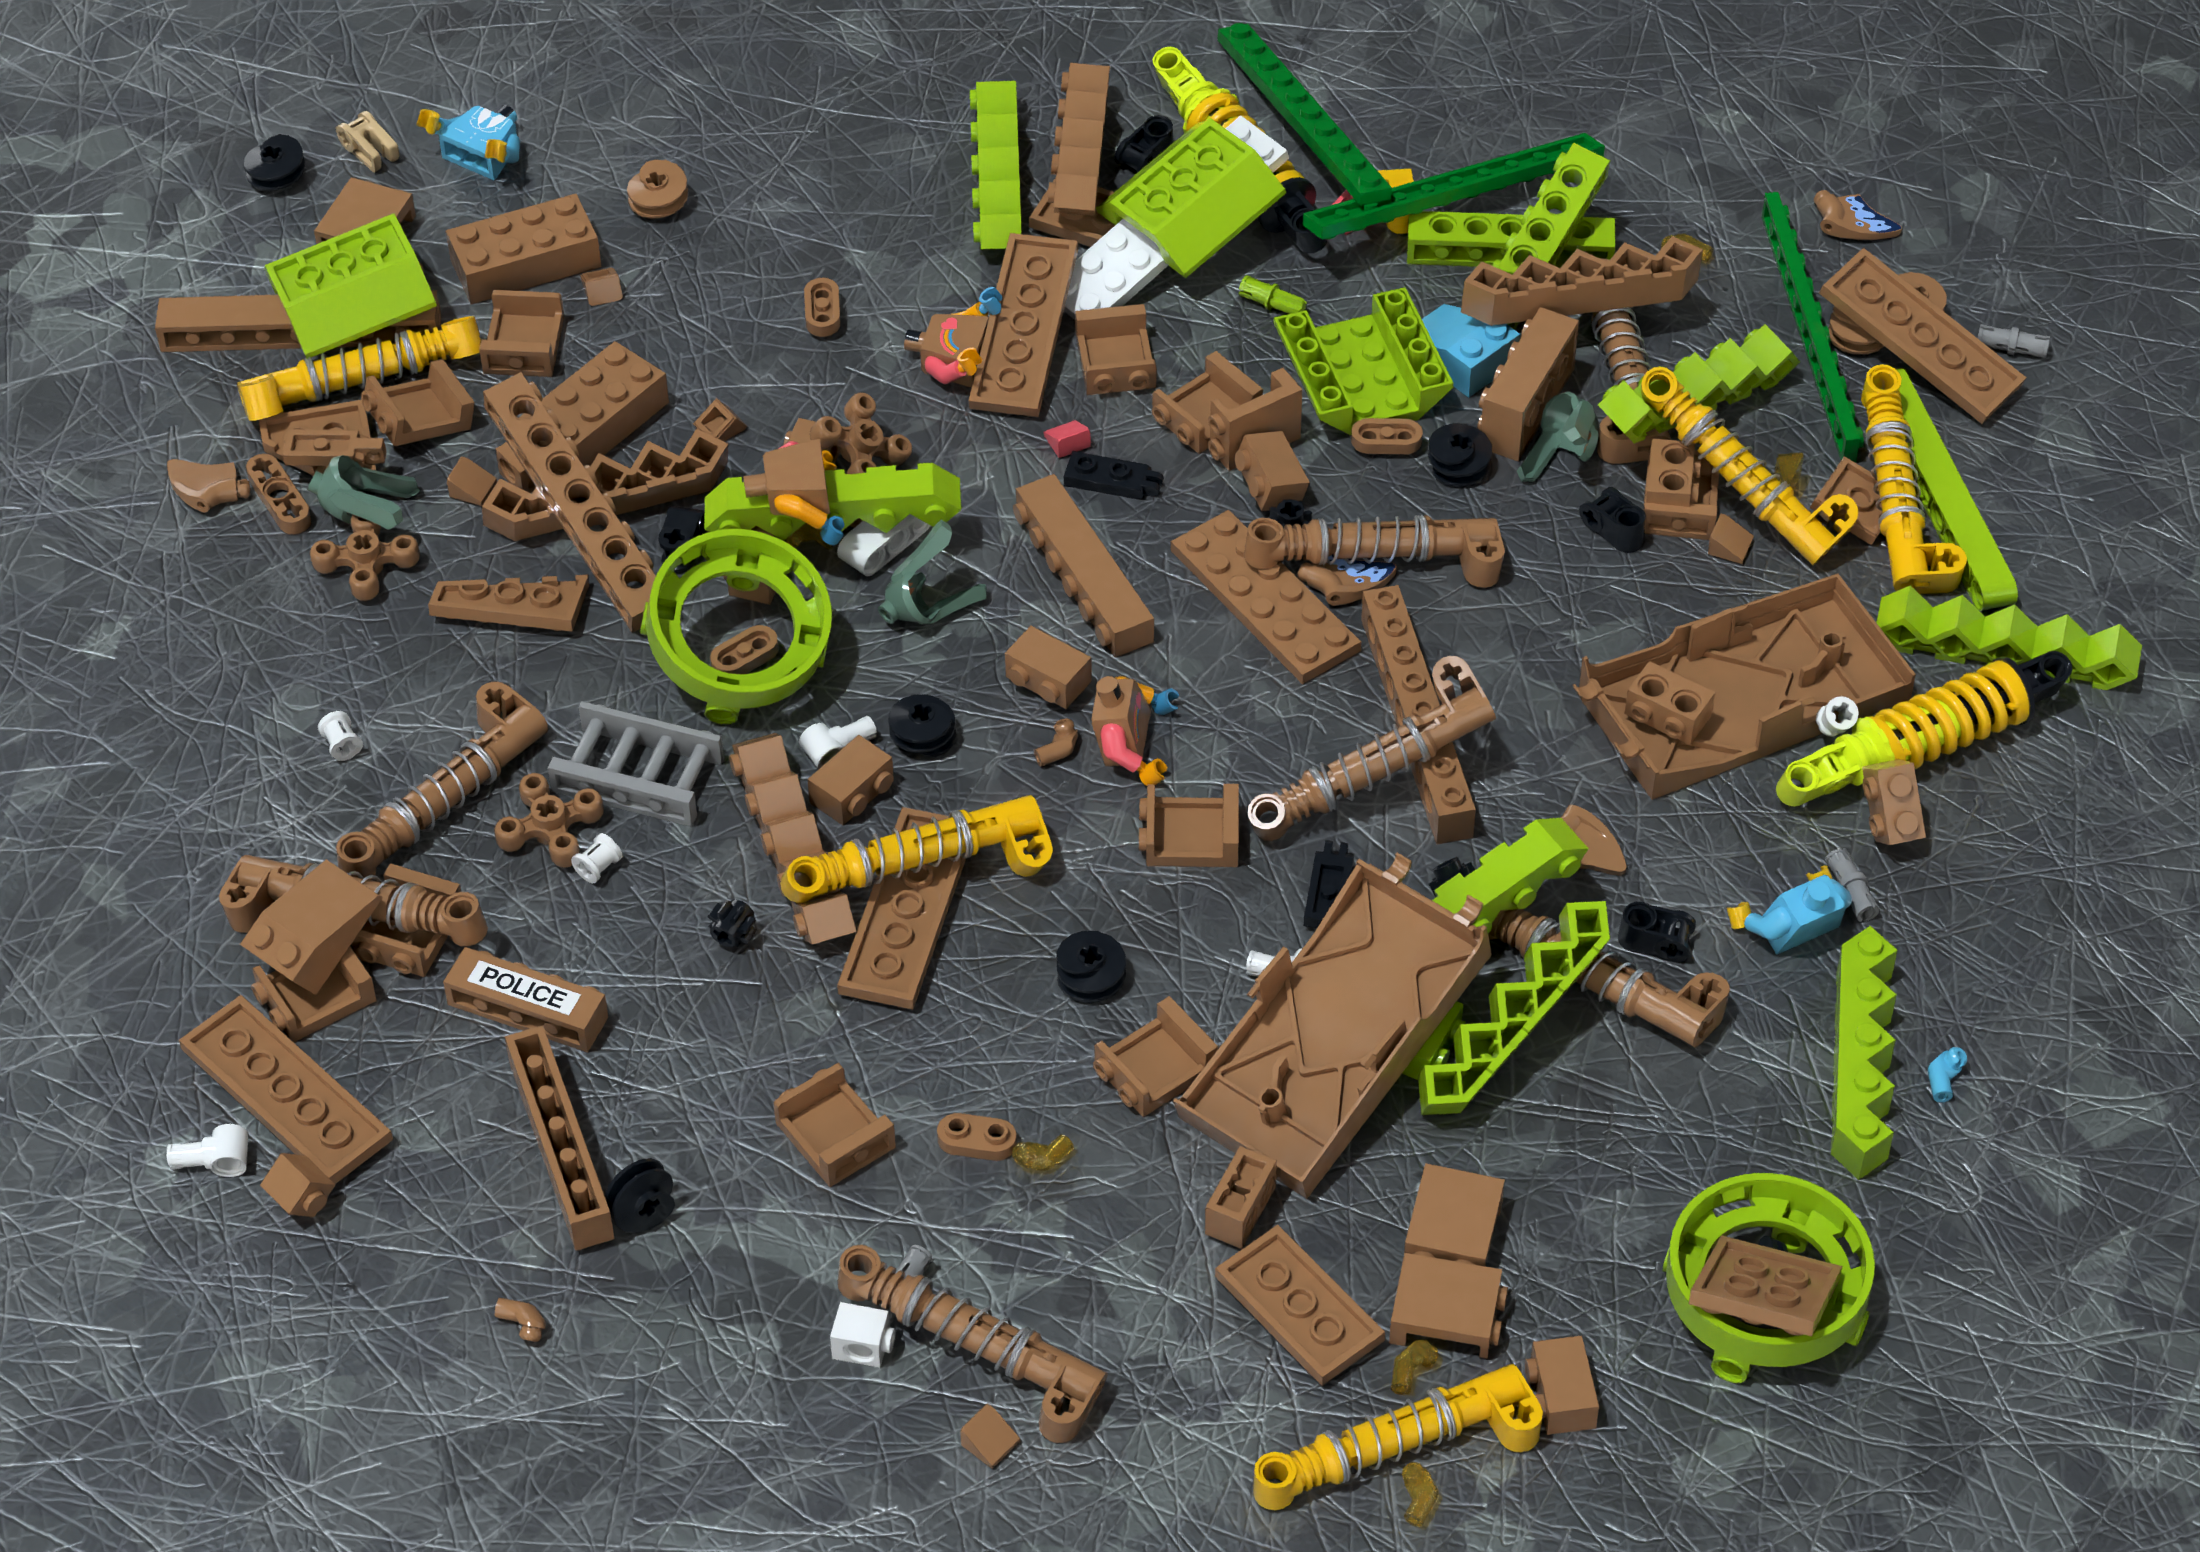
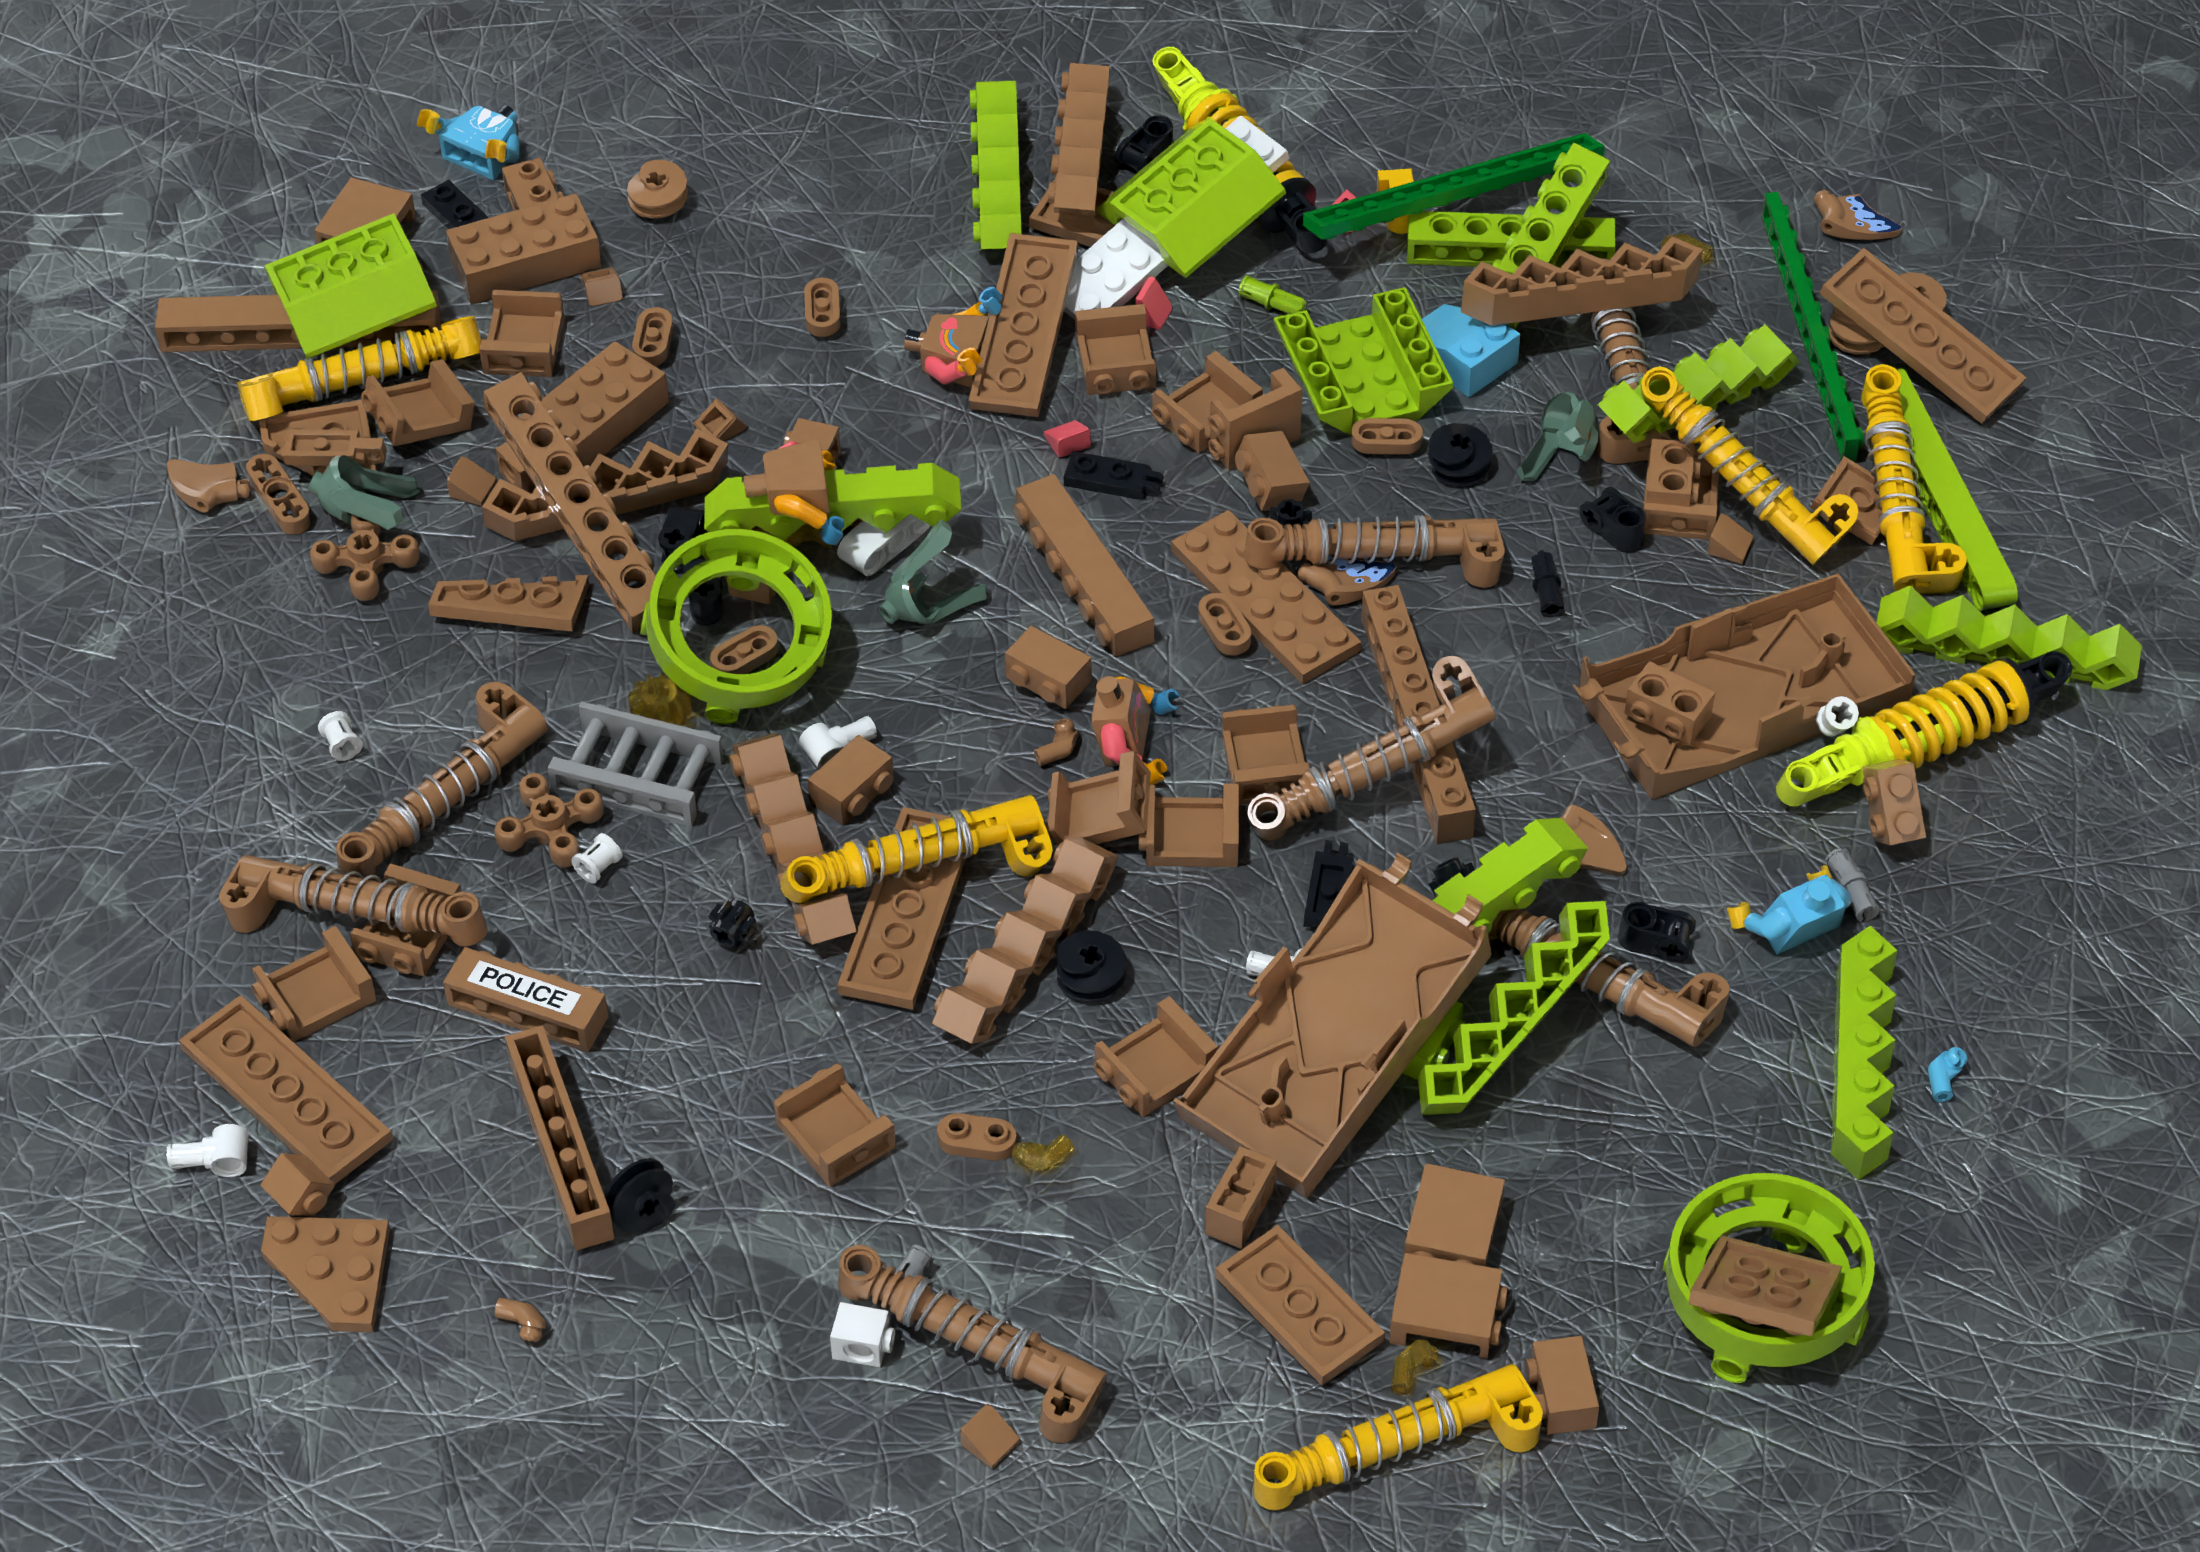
medium nougat slope [240,859,383,995] -> none
black piece [244,134,305,191] -> none
tan piece [336,111,399,173] -> none
medium nougat gear [809,393,912,474] -> none
black piece [888,695,956,757] -> none
green plate [1217,23,1392,206] -> none
clear yellow arm [1402,1462,1438,1527] -> none
medium nougat brick [1477,307,1579,462] -> none
clear yellow slope [1774,453,1804,490] -> none
light grey pin [1978,324,2050,359] -> none
none -> medium nougat plate [261,1216,390,1332]
none -> black hinge [421,179,489,229]
none -> medium nougat brick [502,157,564,211]
none -> clear yellow gear [628,671,692,725]
none -> medium nougat plate [632,307,673,366]
none -> black piece [682,558,724,625]
none -> medium nougat brick [932,837,1119,1044]
none -> medium nougat panel [1045,750,1151,845]
none -> coral slope [1136,276,1172,329]
none -> medium nougat plate [1198,593,1251,655]
none -> medium nougat panel [1222,705,1310,805]
none -> black axle [1531,550,1564,617]

